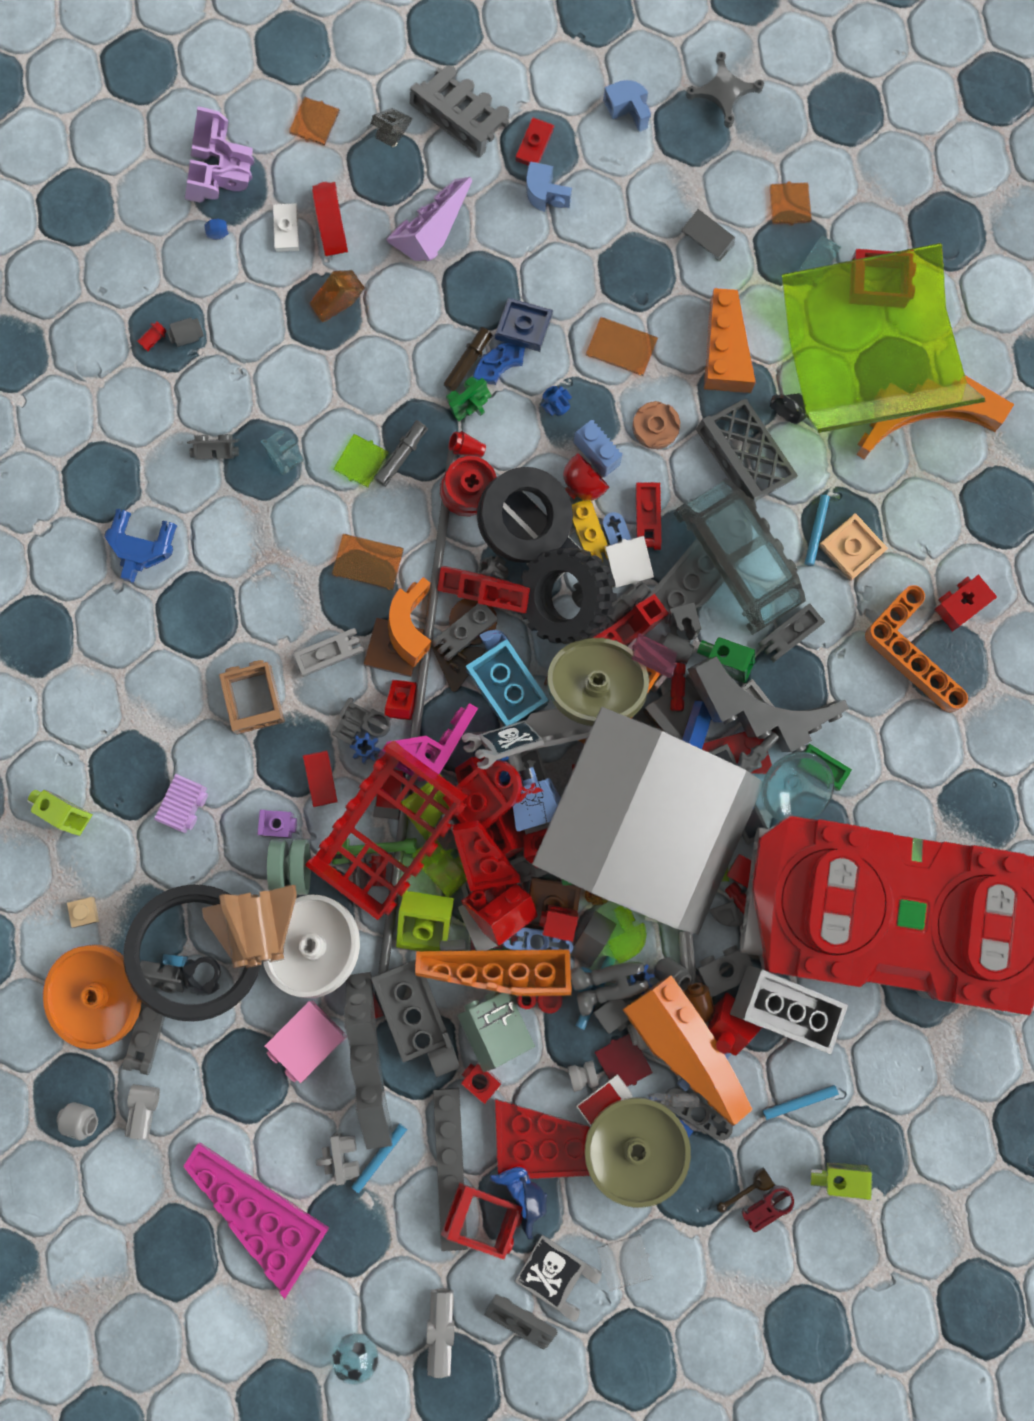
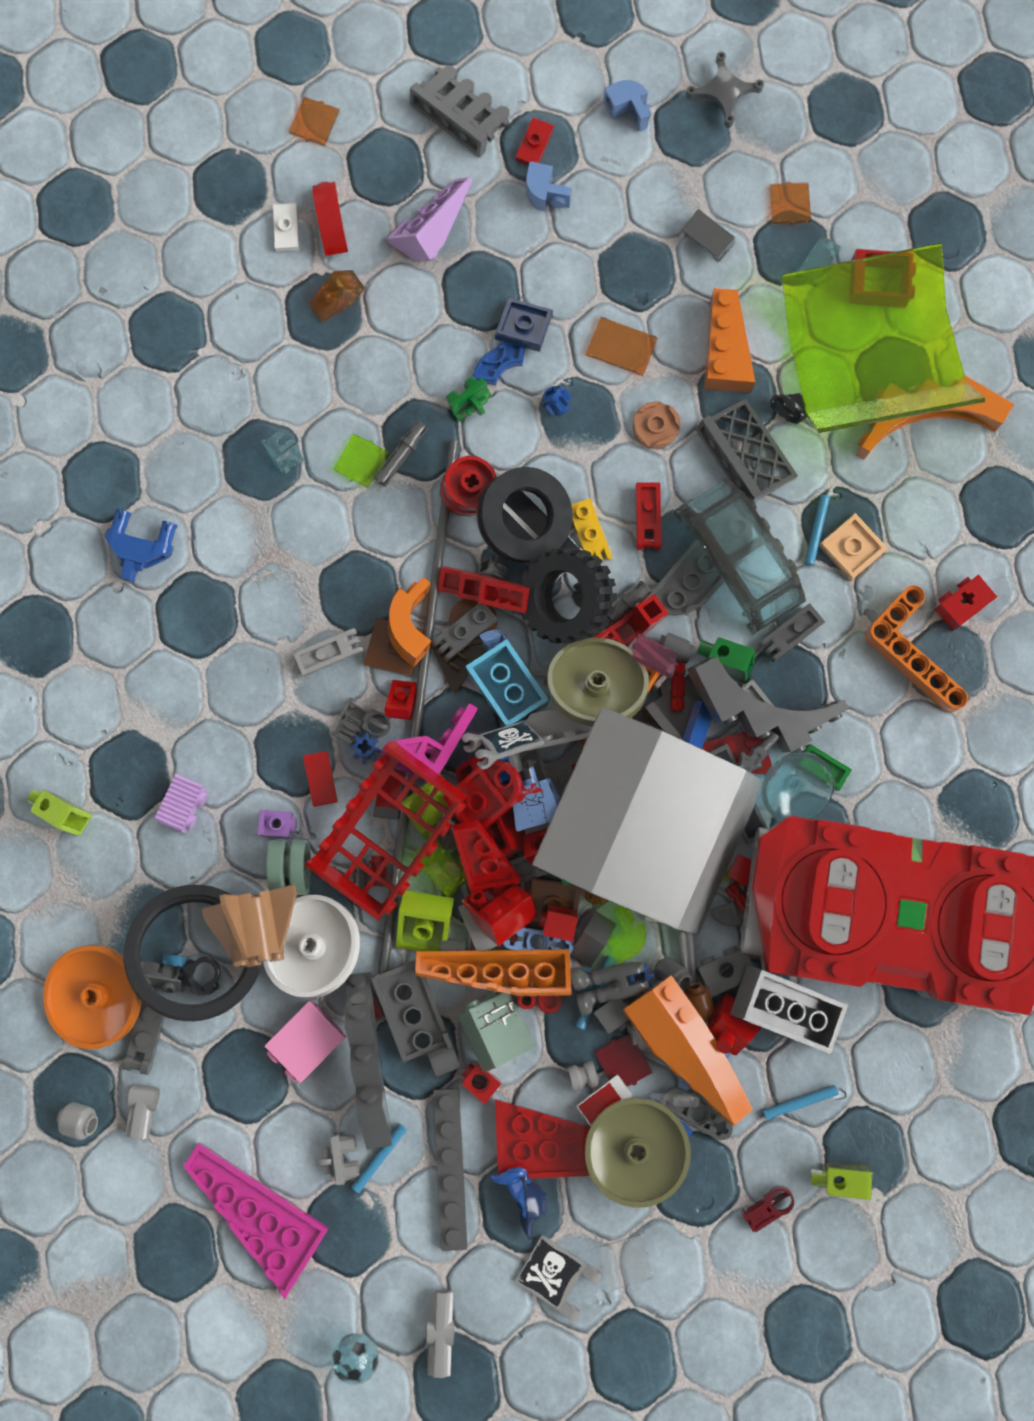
tan plate [67,897,99,928] -> none
red pin [137,321,167,352] -> none
dark grey brick [167,317,204,347] -> none
lavender piece [185,106,254,203] -> none
dark grey hinge [187,434,240,460] -> none
blue tile [204,218,229,240] -> none
medium nougat window [219,660,285,735] -> none
clear orange piece [332,534,404,590] -> none
bright green hinge [332,838,417,865] -> none
clear smoke slope [370,108,412,147] -> none
red window [441,1183,523,1260] -> none
dark brown axle [444,327,493,391] -> none
red cone [449,431,486,458] -> none
dark grey hinge [484,1294,557,1349] -> none
red cylinder [563,453,610,501] -> none
medium blue brick [574,420,622,477] -> none
medium blue beam [602,512,631,545] -> none
white piece [605,536,654,588] -> none
dark grey hinge [665,603,702,640] -> none
dark brown hinge [717,1167,775,1213] -> none

